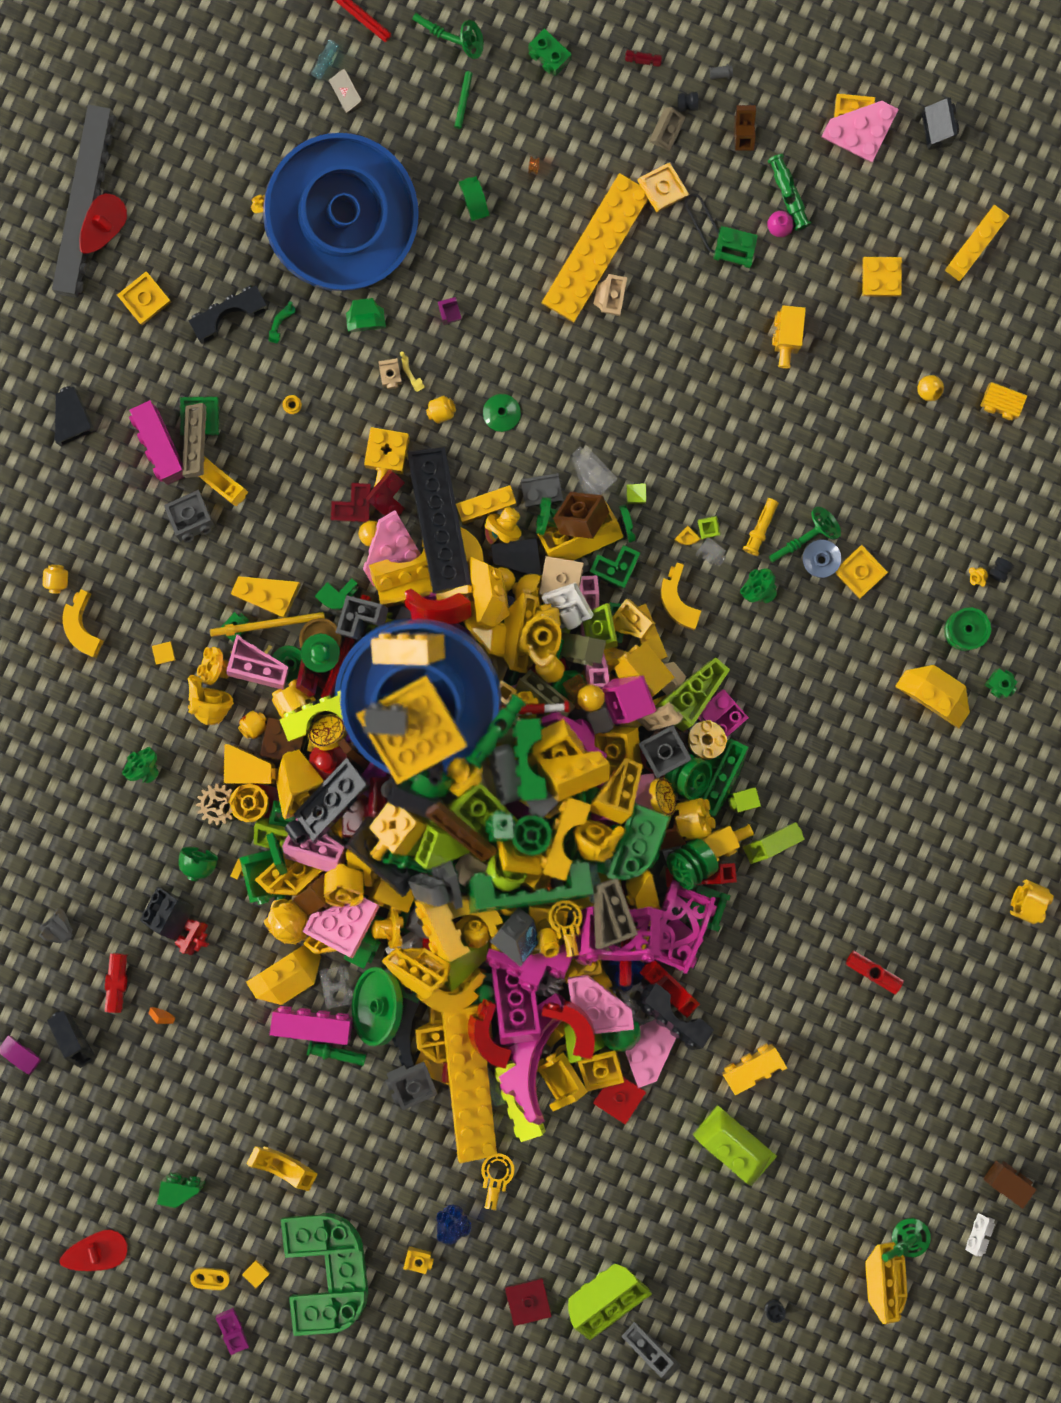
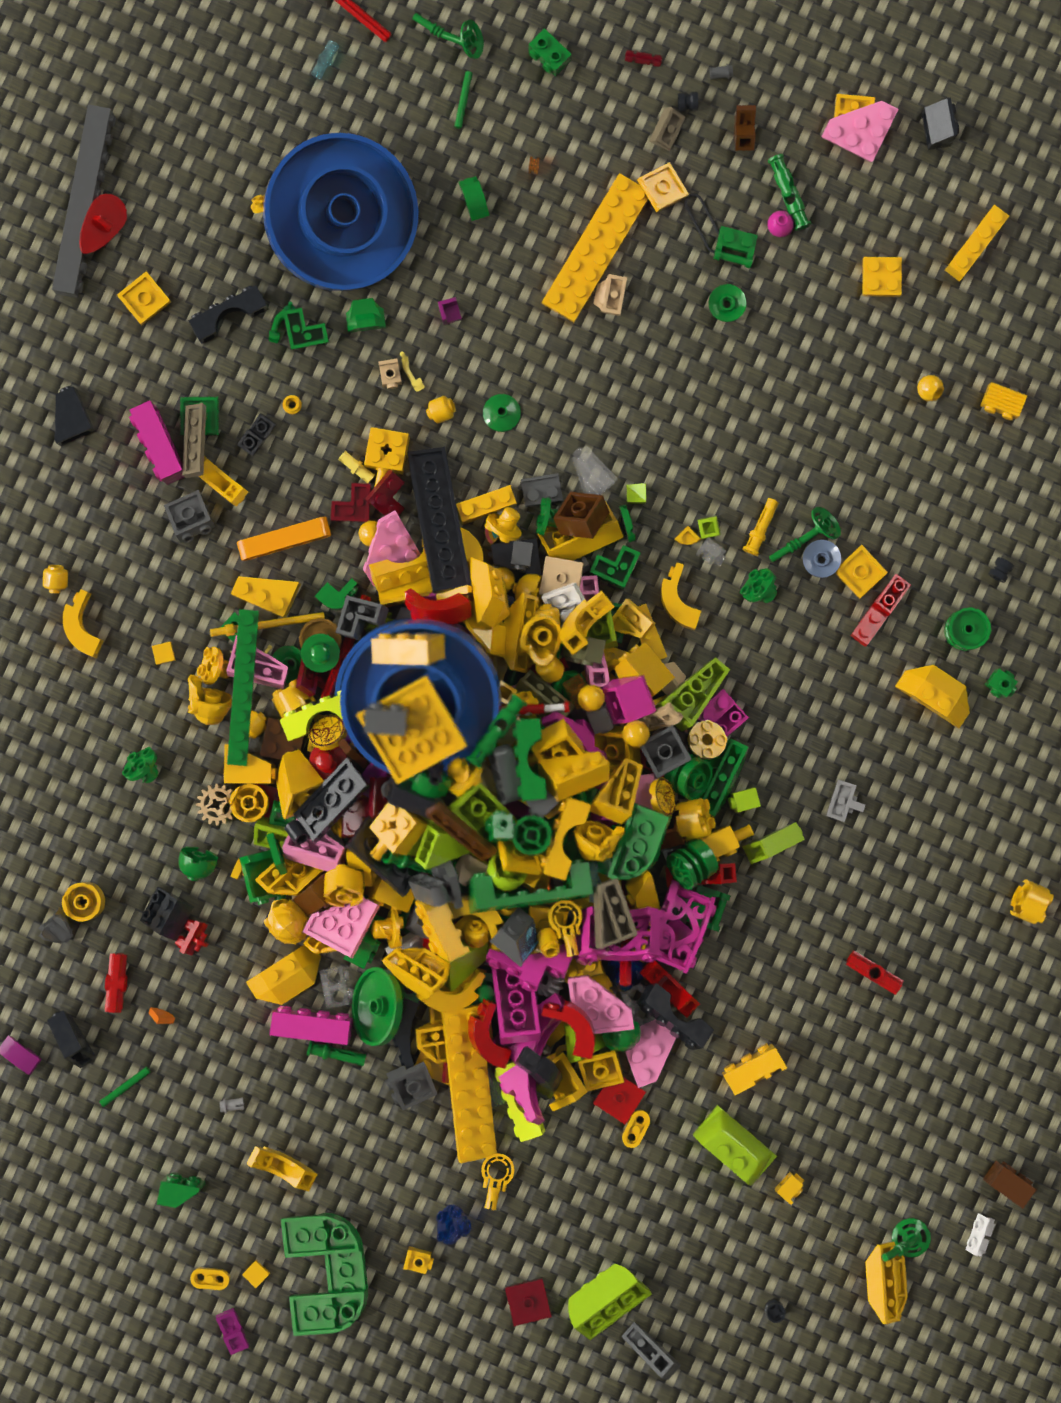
red shield [59,1229,128,1271] -> none
slope [329,68,363,114] -> none
yellow brick [772,305,806,369] -> none
yellow plate [969,567,988,587] -> none
none -> yellow brick [62,882,105,922]
none -> green bar [99,1066,151,1107]
none -> light grey pin [220,1097,244,1114]
none -> green plate [227,609,259,766]
none -> black slope [237,413,277,456]
none -> light orange beam [237,517,332,561]
none -> green brick [283,308,329,350]
none -> light yellow pin [338,451,375,484]
none -> dark grey brick [511,541,533,571]
none -> black arch [515,1046,562,1100]
none -> yellow arch [560,590,614,655]
none -> yellow piece [622,720,650,748]
none -> yellow plate [622,1110,650,1148]
none -> green dish [708,284,747,322]
none -> yellow brick [775,1172,805,1205]
none -> light grey hinge [826,780,865,822]
none -> slope [850,574,911,647]

